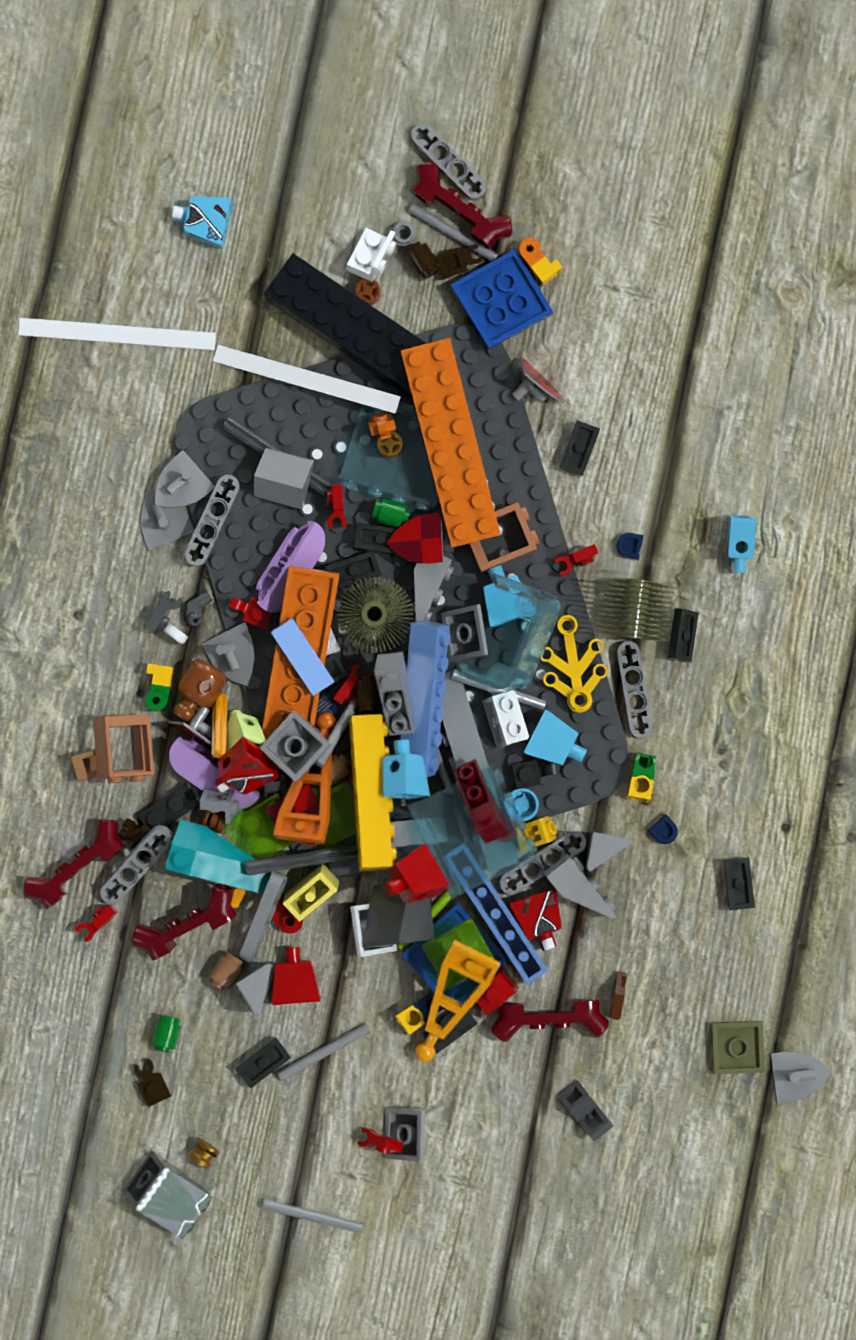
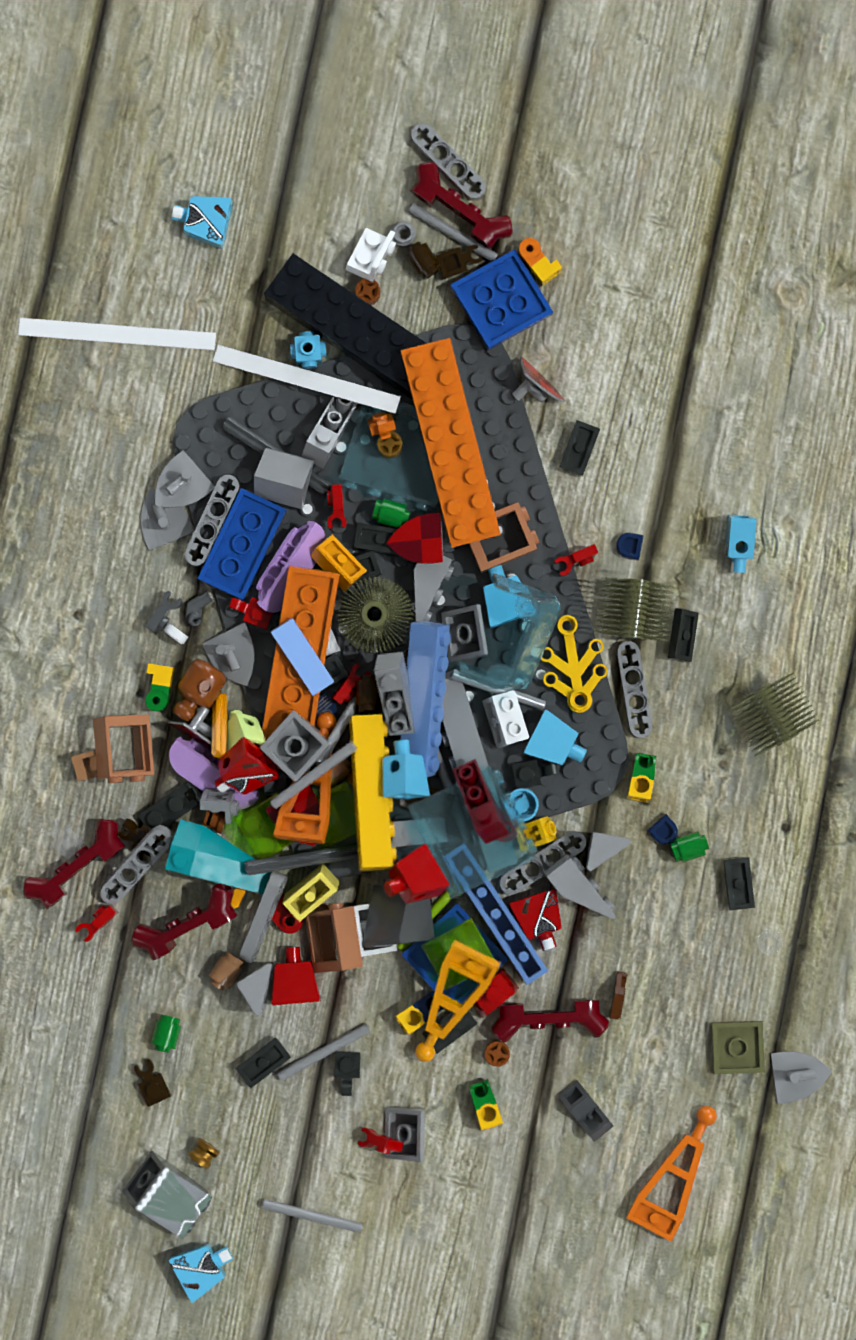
none -> medium azure torso [168,1243,234,1303]
none -> blue plate [198,488,287,601]
none -> light grey bar [270,741,357,809]
none -> medium azure brick [290,331,326,369]
none -> light grey slope [301,396,358,469]
none -> nougat window [305,902,363,973]
none -> light orange slope [311,534,367,591]
none -> pearl dark grey plate [334,1052,361,1096]
none -> leg [469,1079,503,1131]
none -> dark orange wheel [484,1040,510,1067]
none -> orange plate [626,1106,717,1242]
none -> green brick [670,831,709,863]
none -> olive piece [728,673,820,756]

